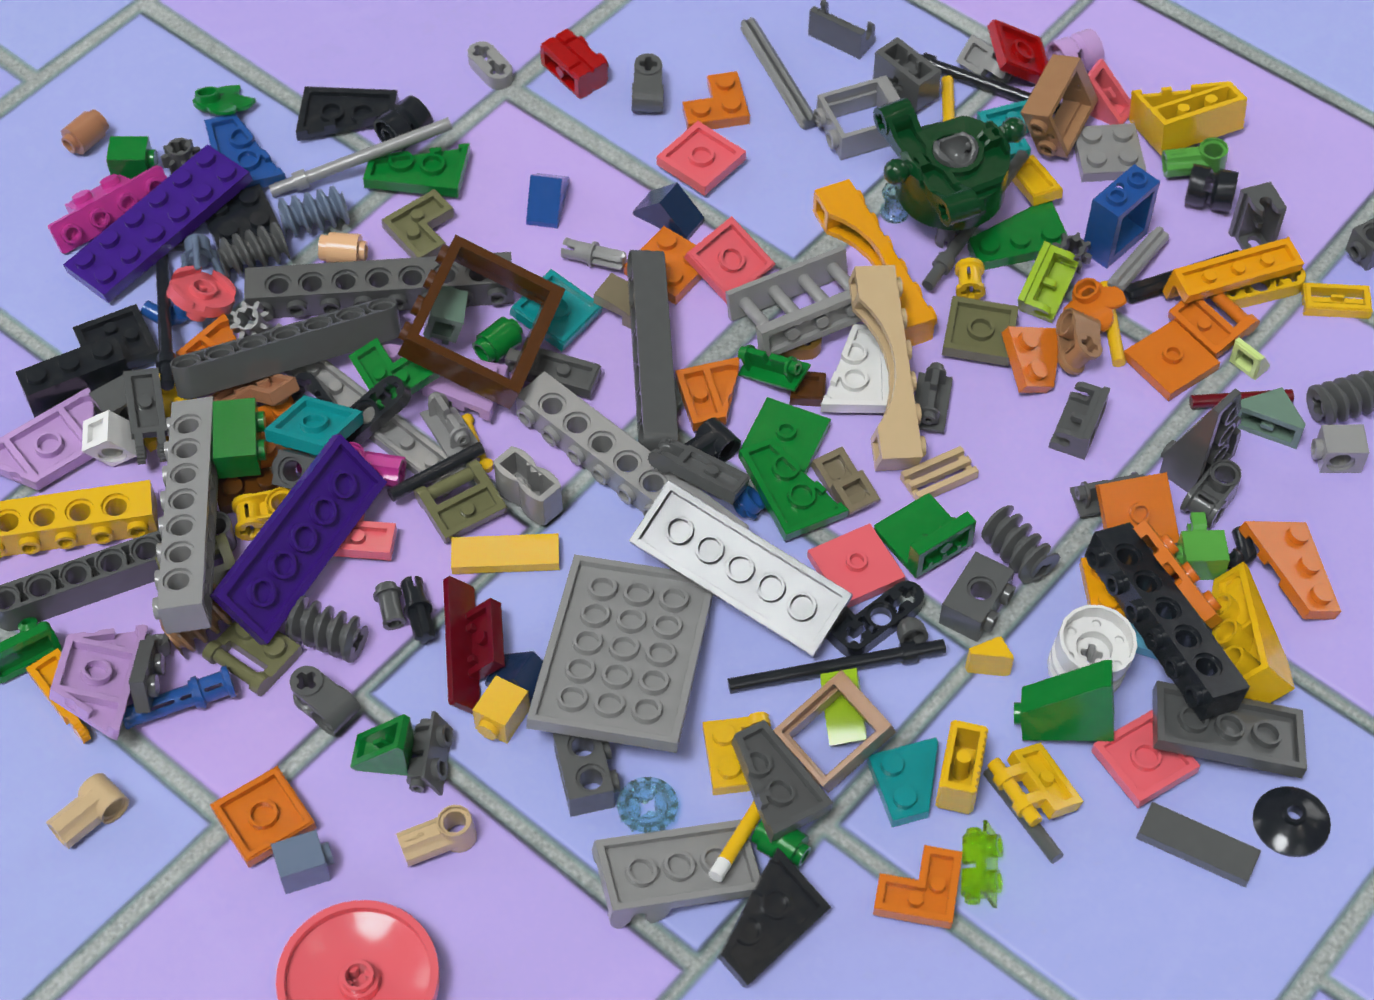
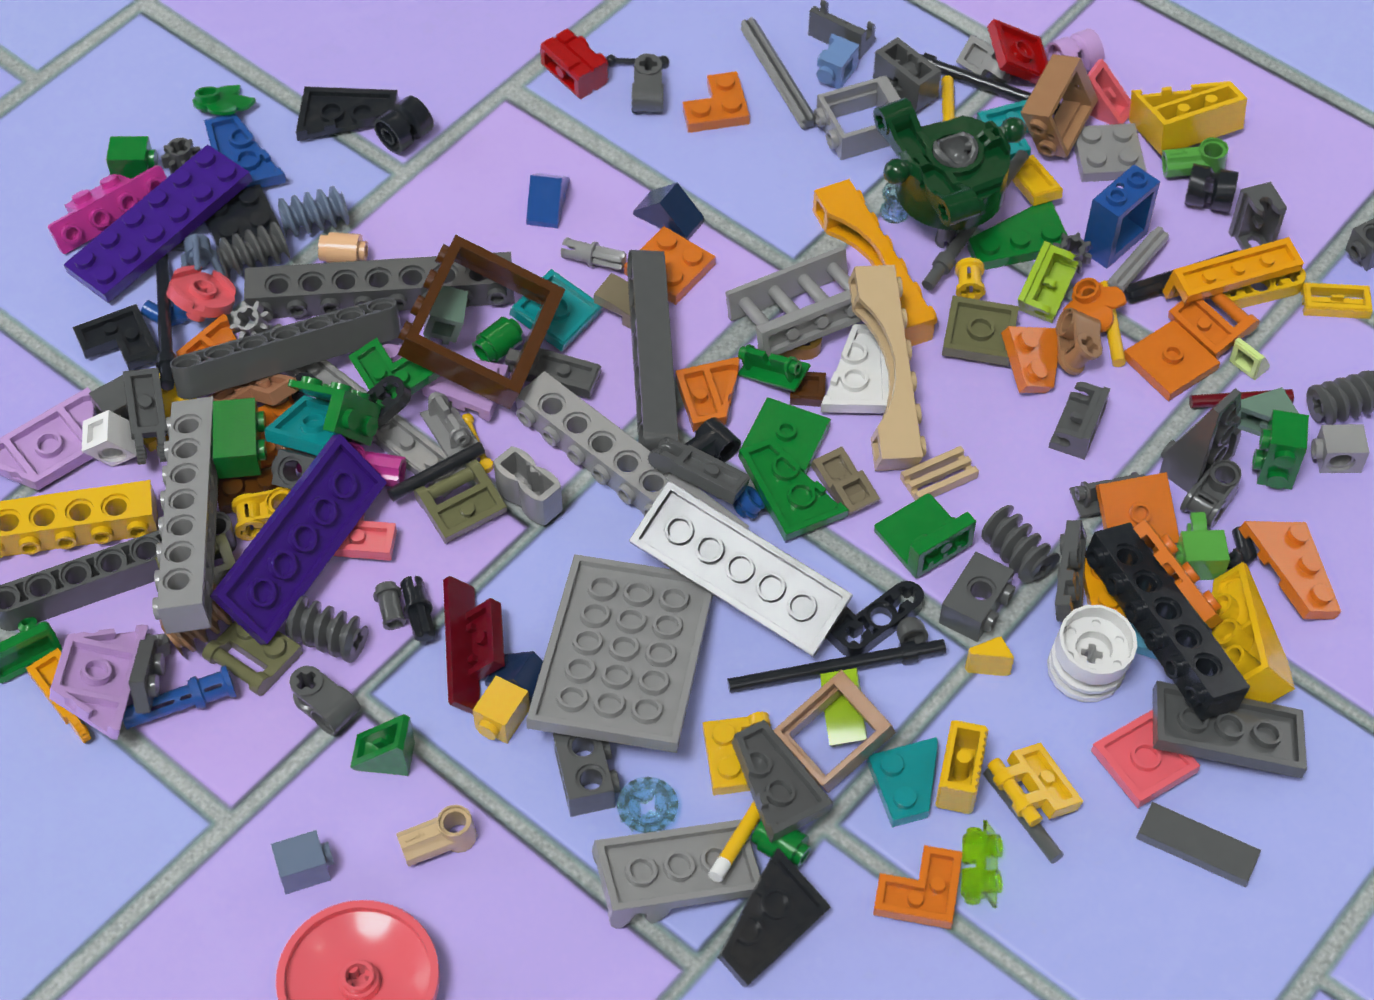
black brick [15,334,129,418] -> none
tan piece [46,773,129,849] -> none
nougat brick [61,109,109,155] -> none
orange plate [210,766,317,868] -> none
light grey bar [269,117,453,197] -> none
green wing [363,143,470,198] -> none
olive plate [381,189,454,258] -> none
dark grey hinge [406,711,453,796] -> none
yellow tile [451,533,560,574] -> none
light grey beam [468,41,513,90] -> none
coral plate [656,121,746,196] -> none
coral plate [684,216,776,304] -> none
coral plate [807,523,906,608] -> none
dark grey hinge [915,362,953,433] -> none
green slope [1014,660,1115,741] -> none
black dish [1253,786,1331,857] -> none
none -> green bracket [288,376,381,446]
none -> black hinge [606,54,669,69]
none -> medium blue brick [816,34,859,89]
none -> dark grey wing [1055,520,1087,622]
none -> green brick [1252,410,1309,490]

